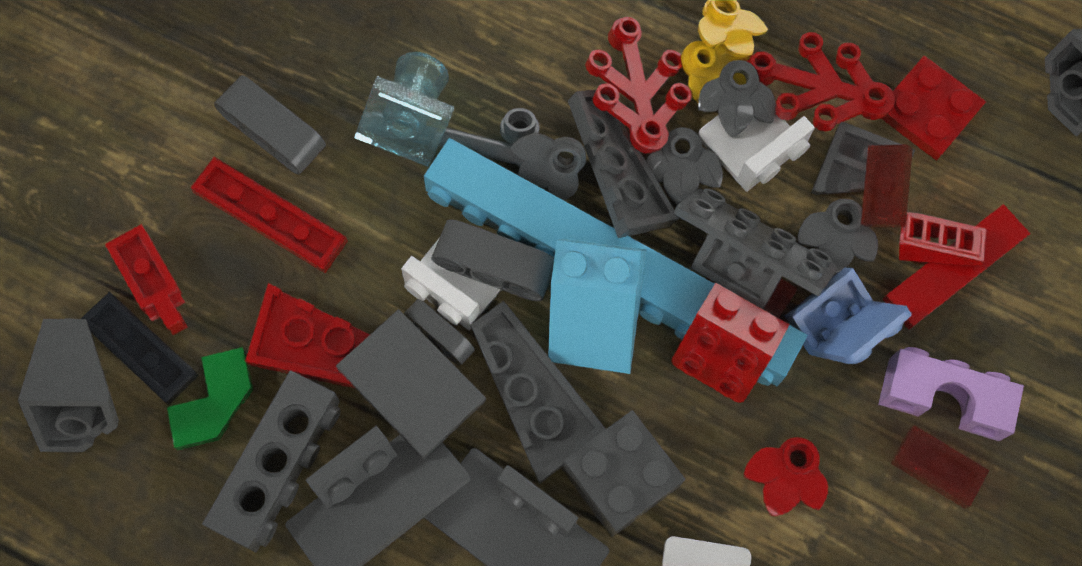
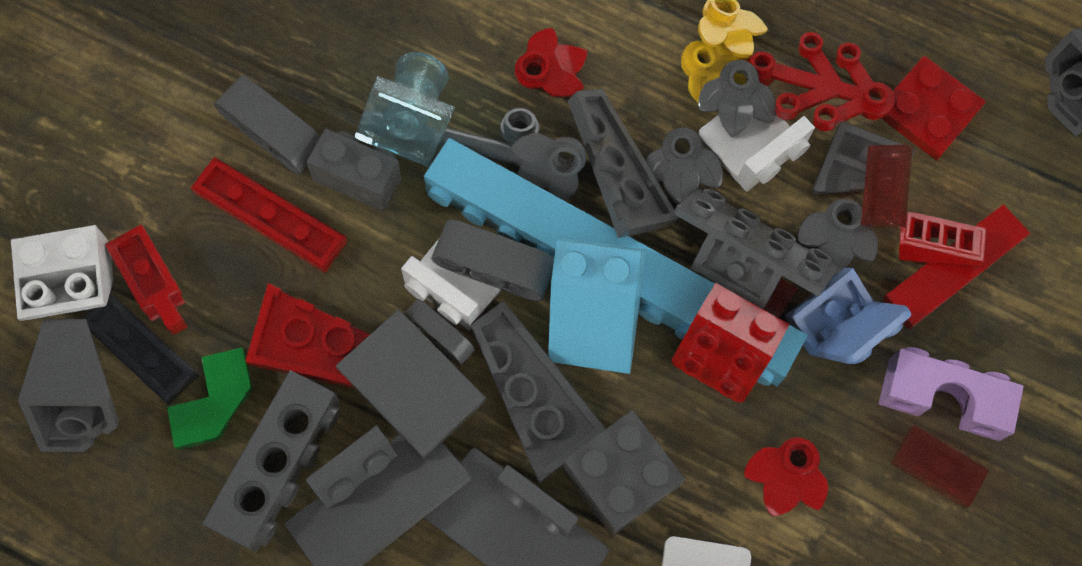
red plant [585,17,692,153] -> none
none -> white slope [11,225,114,321]
none -> dark grey brick [306,129,402,212]
none -> red plate [515,28,588,98]

